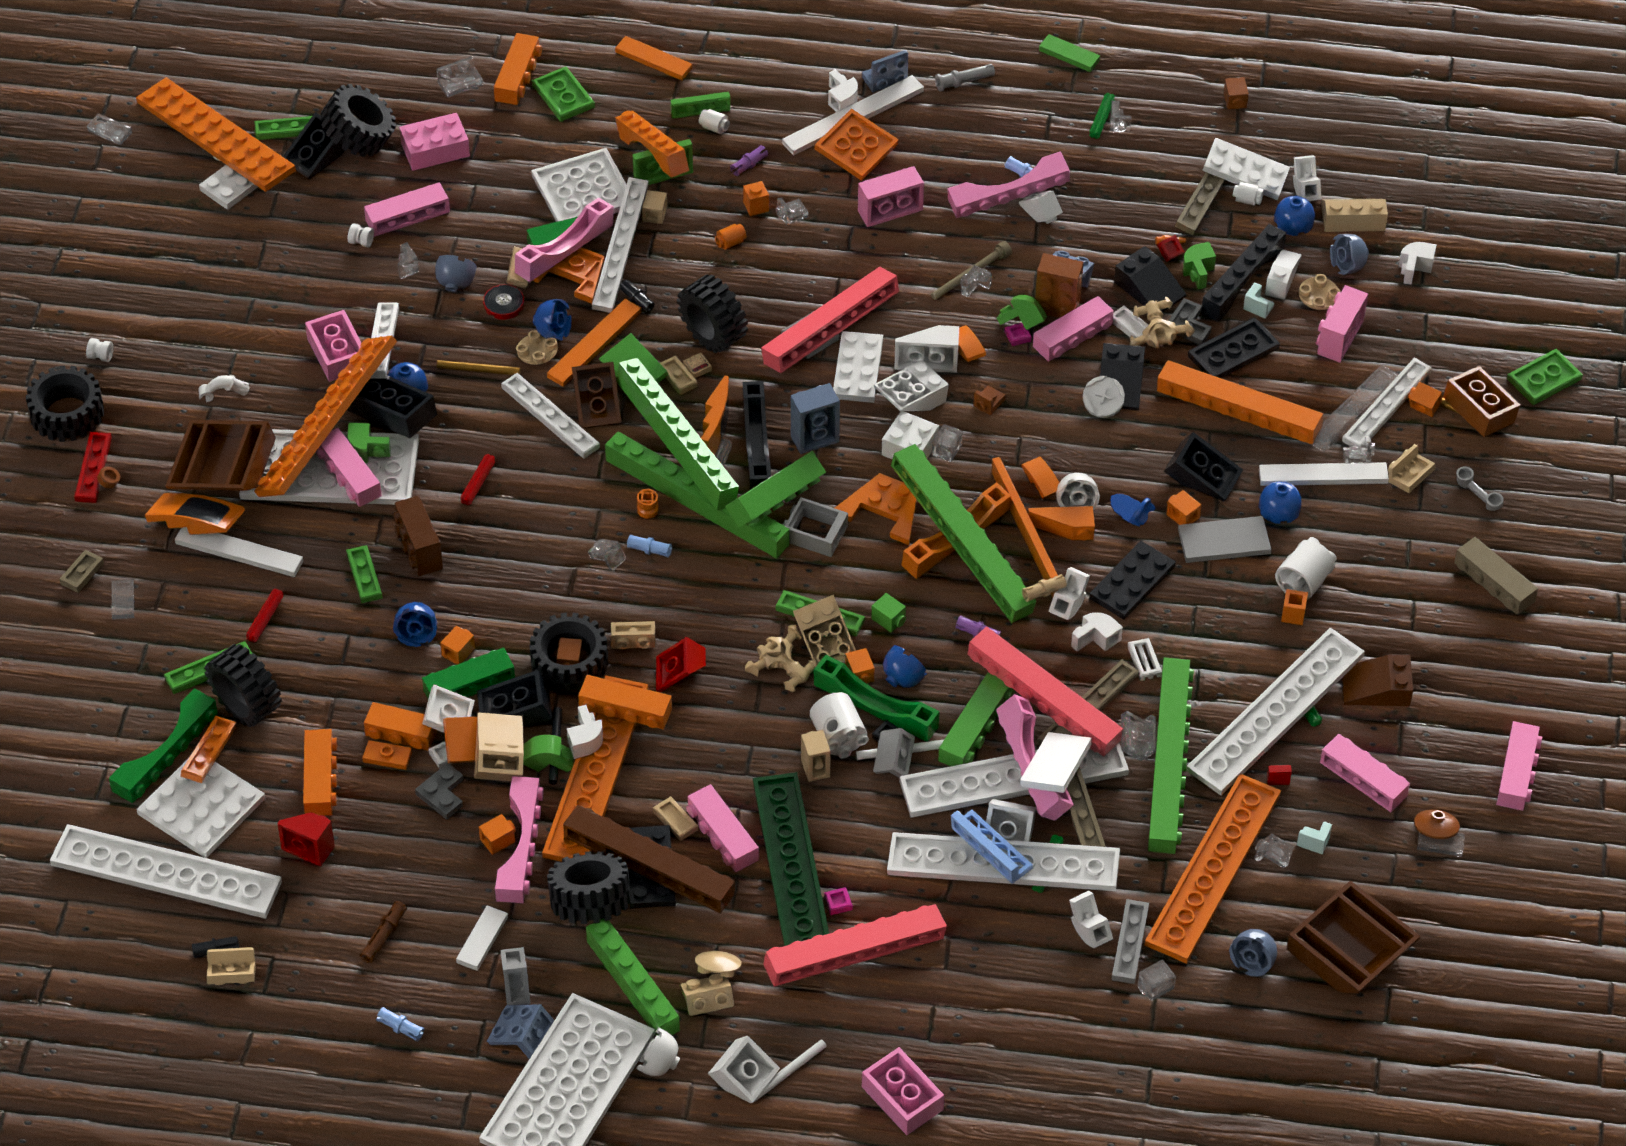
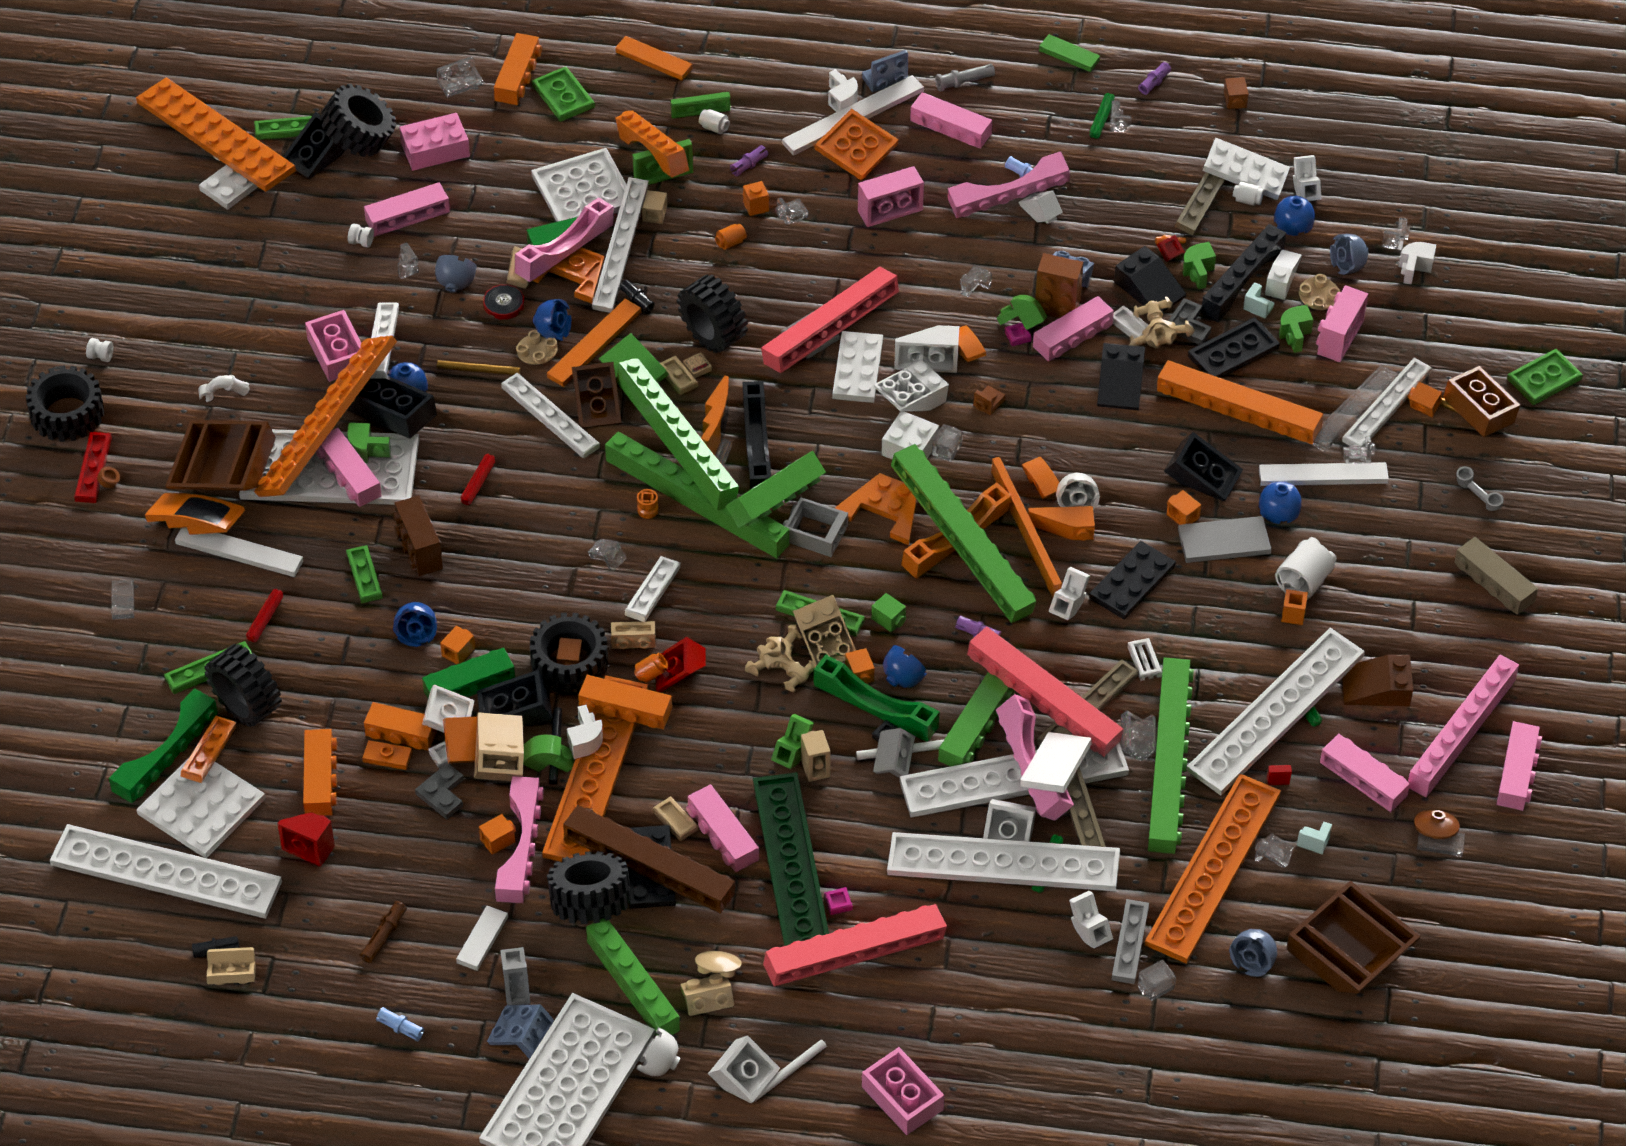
dark tan plate [59,550,104,593] -> none
clear plate [87,113,132,145] -> none
light blue pin [627,535,672,557] -> none
sand blue brick [791,383,840,454] -> none
white cylinder [810,692,869,759] -> none
dark tan piece [931,241,1012,300] -> none
light blue fence [951,810,1033,884] -> none
tan pin [1022,574,1067,602] -> none
white brick [1071,613,1123,651] -> none
white tile [1083,376,1125,418] -> none
blue piece [1110,494,1155,527] -> none
tan slope [1321,199,1388,232] -> none
tan bracket [1388,444,1435,493] -> none
none -> white tile [625,556,681,622]
none -> orange brick [634,653,668,683]
none -> bright green brick [771,714,814,769]
none -> bright pink brick [910,92,992,149]
none -> medium lavender pin [1138,62,1171,95]
none -> bright green brick [1279,305,1313,353]
none -> clear bracket [1382,218,1410,250]
none -> bright pink brick [1408,655,1519,798]

